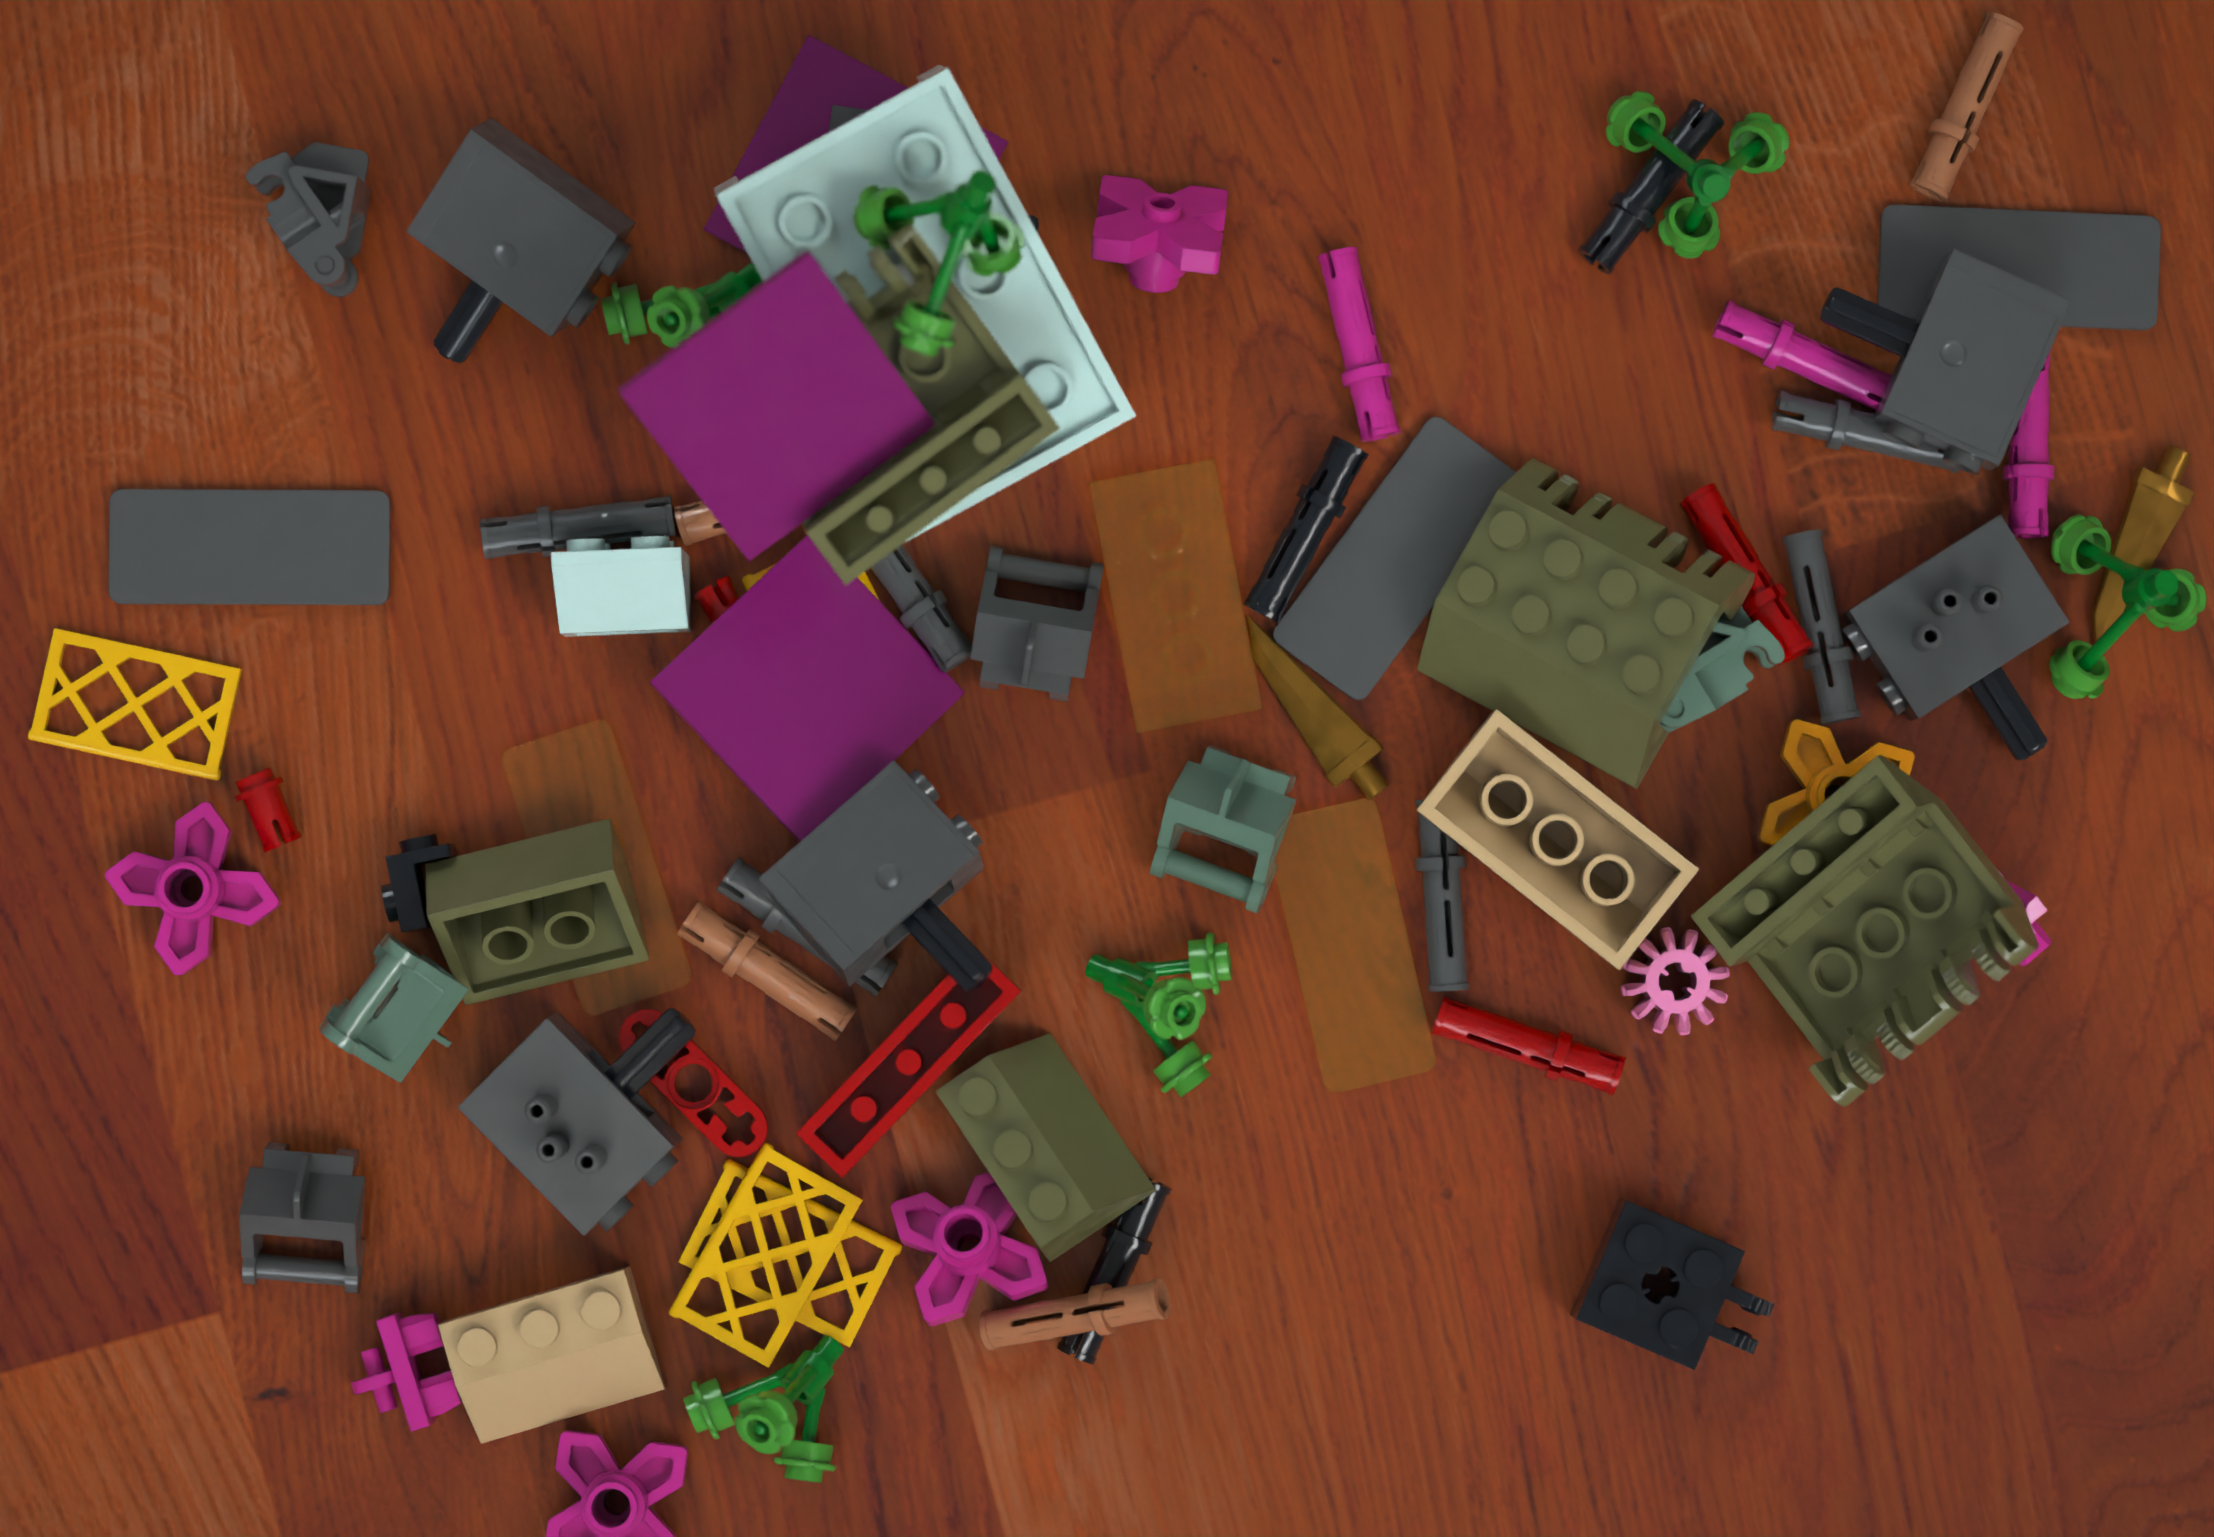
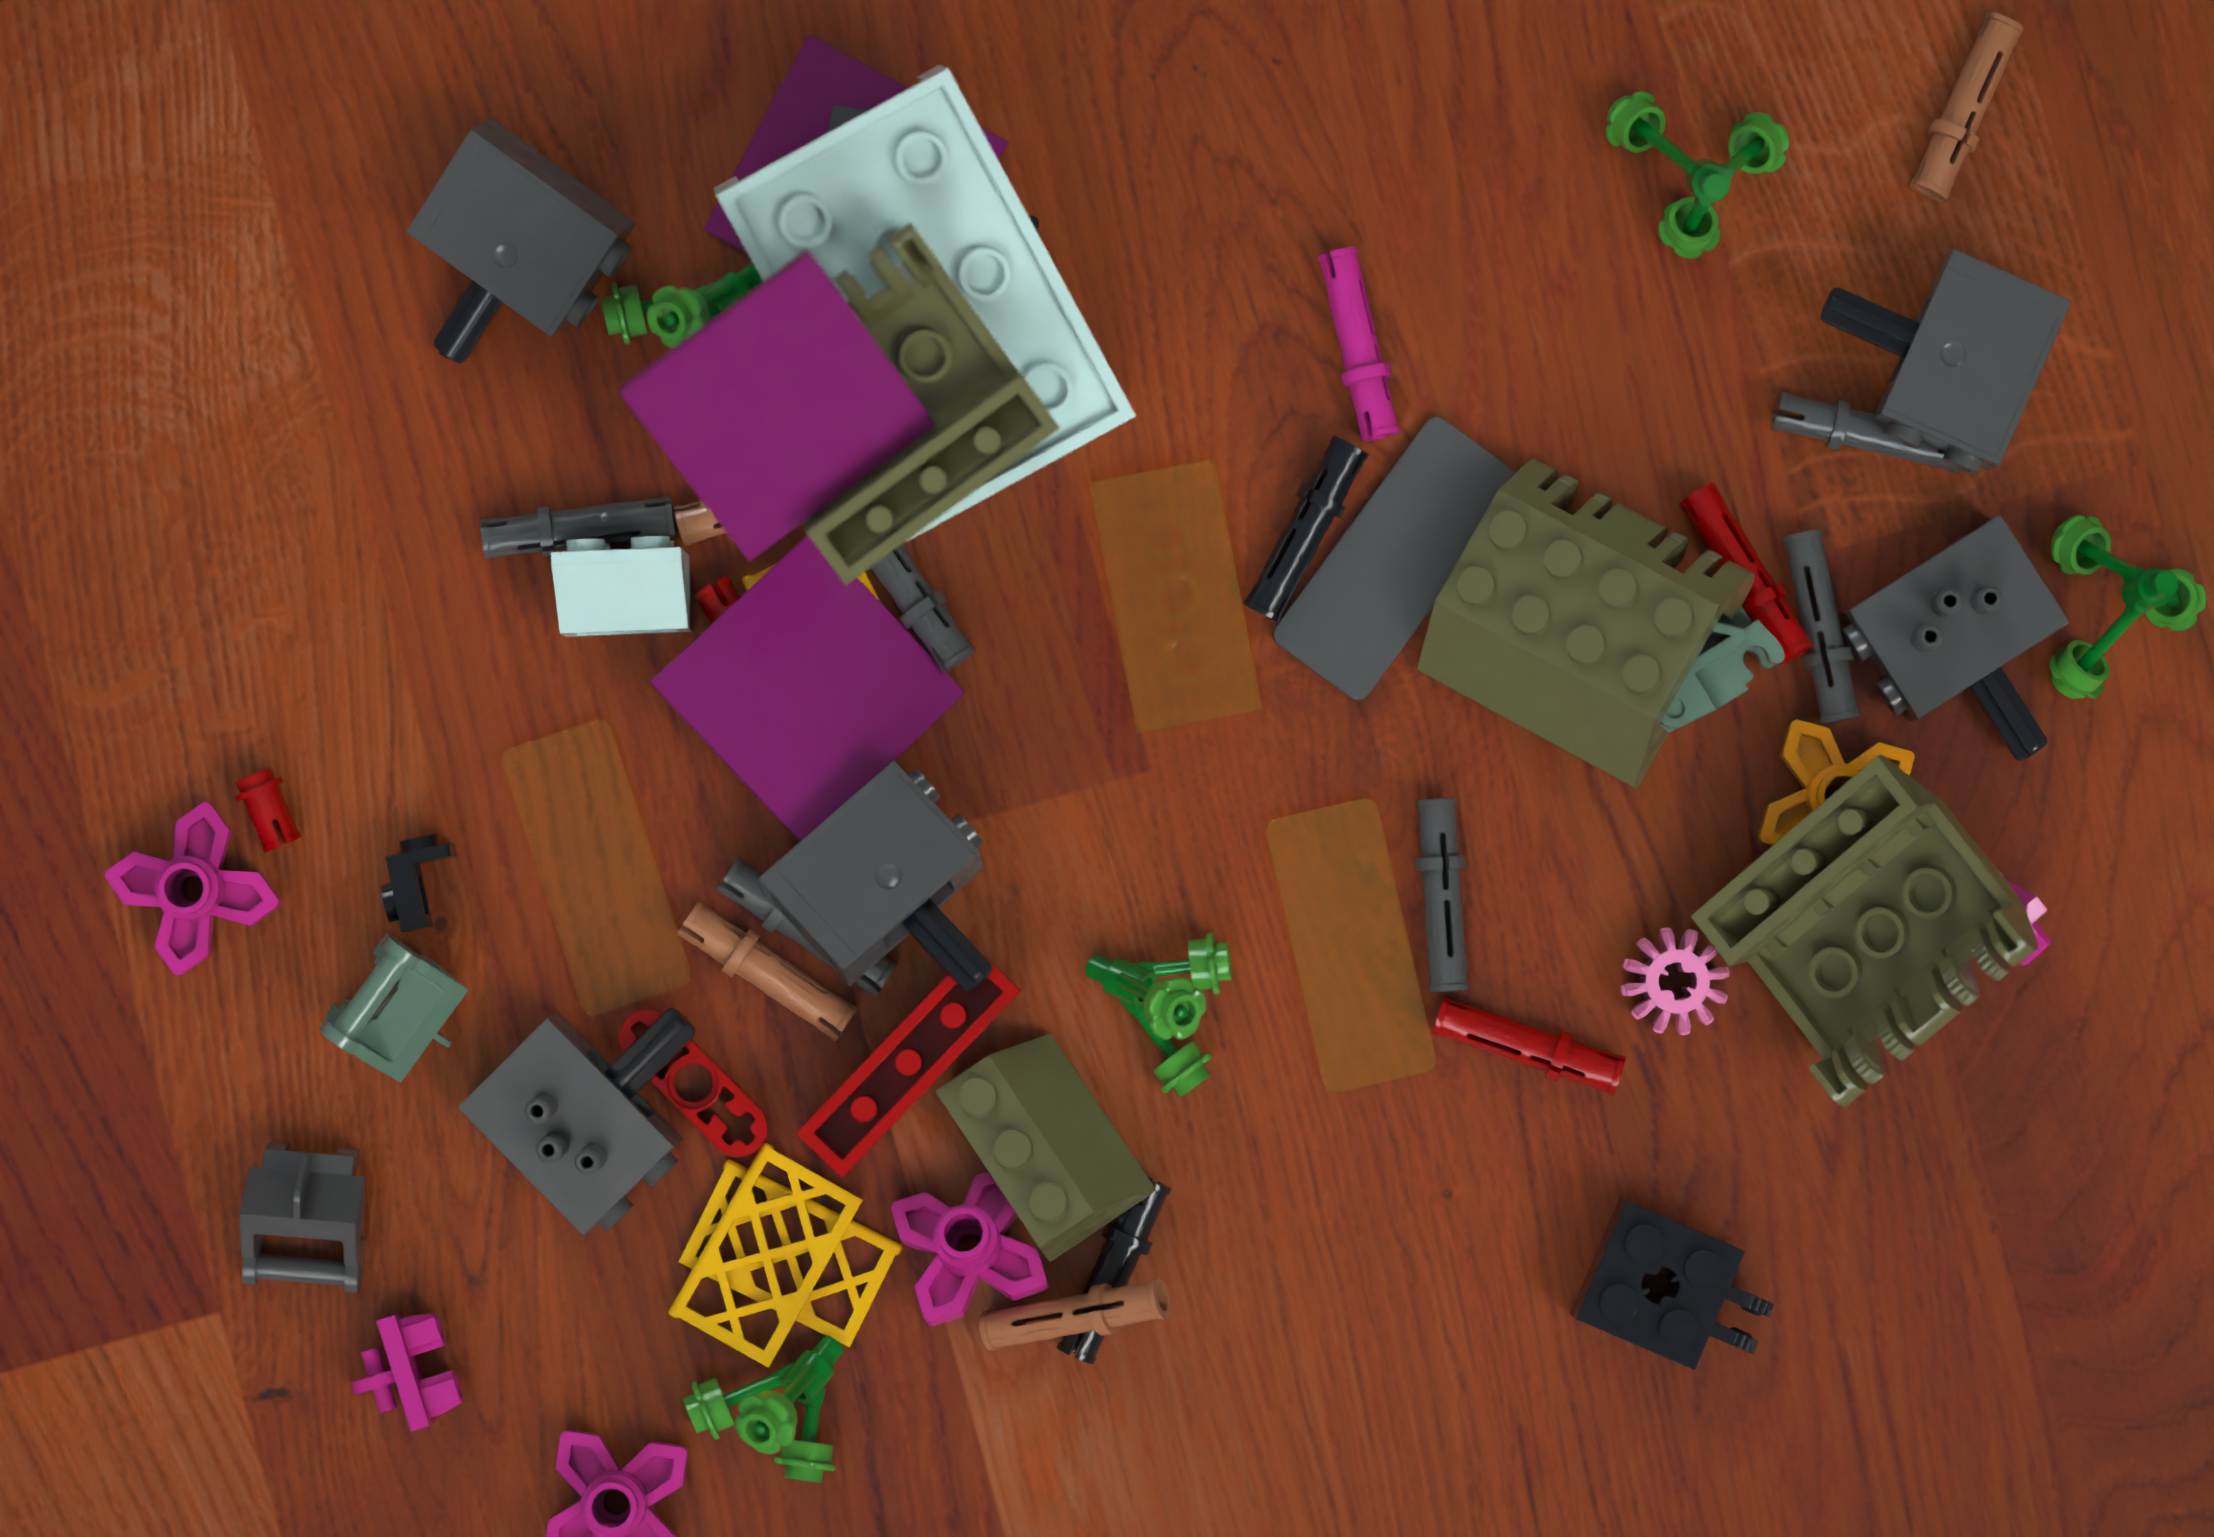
yellow window [28,628,242,781] -> none
dark grey piece [109,489,391,605] -> none
dark grey piece [246,142,372,297] -> none
olive slope [425,818,650,1005] -> none
tan slope [438,1266,666,1444] -> none
plant [853,171,1025,356] -> none
dark grey piece [970,545,1104,702] -> none
dark pink plant [1091,175,1228,293] -> none
sand green piece [1150,745,1297,914] -> none
pearl gold bar [1247,614,1389,801] -> none
tan slope [1416,709,1699,970] -> none
black pin [1578,99,1725,275] -> none
dark pink pin [1712,299,1892,410] -> none
dark grey piece [1877,204,2161,331] -> none
dark pink pin [2003,350,2055,539] -> none
pearl gold bar [2092,445,2195,642] -> none

